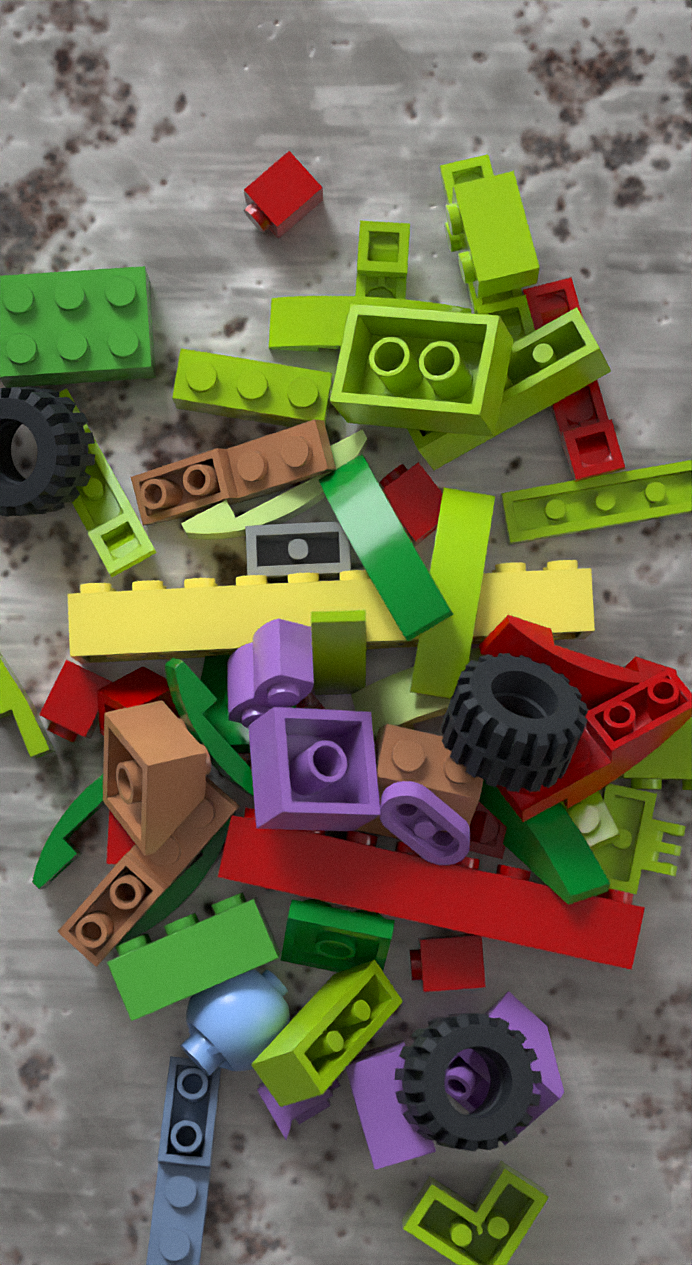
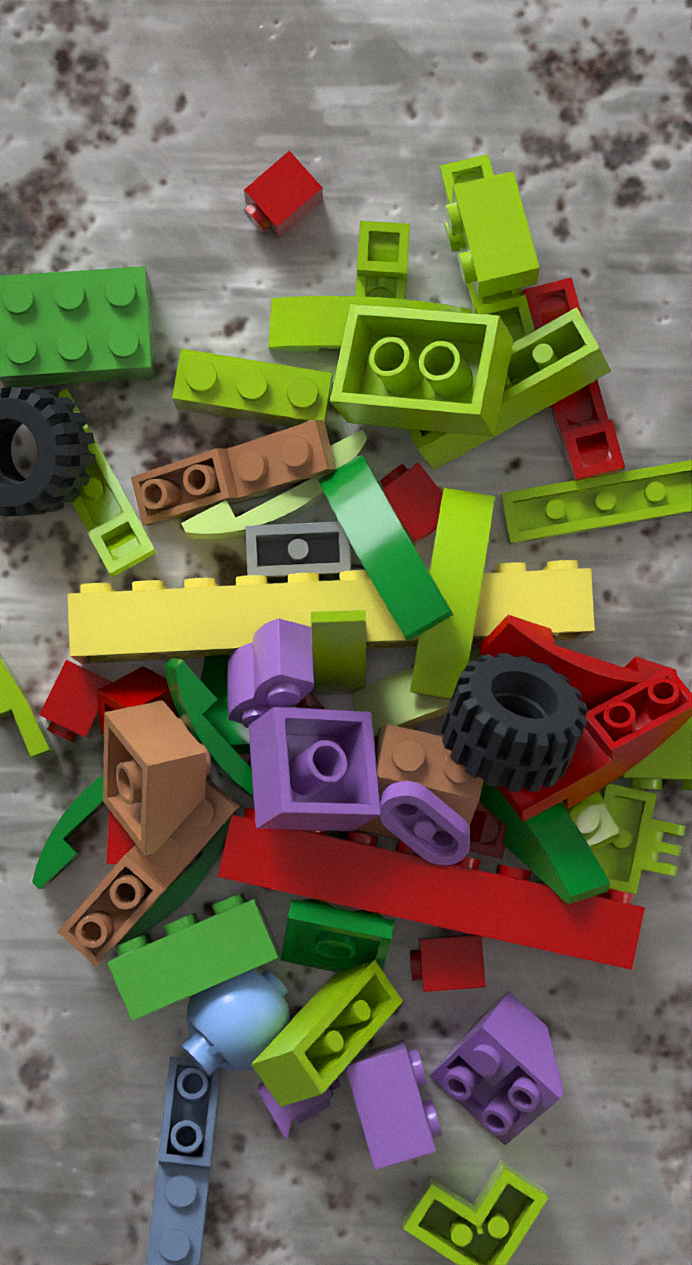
black tyre [394,1013,542,1152] -> none

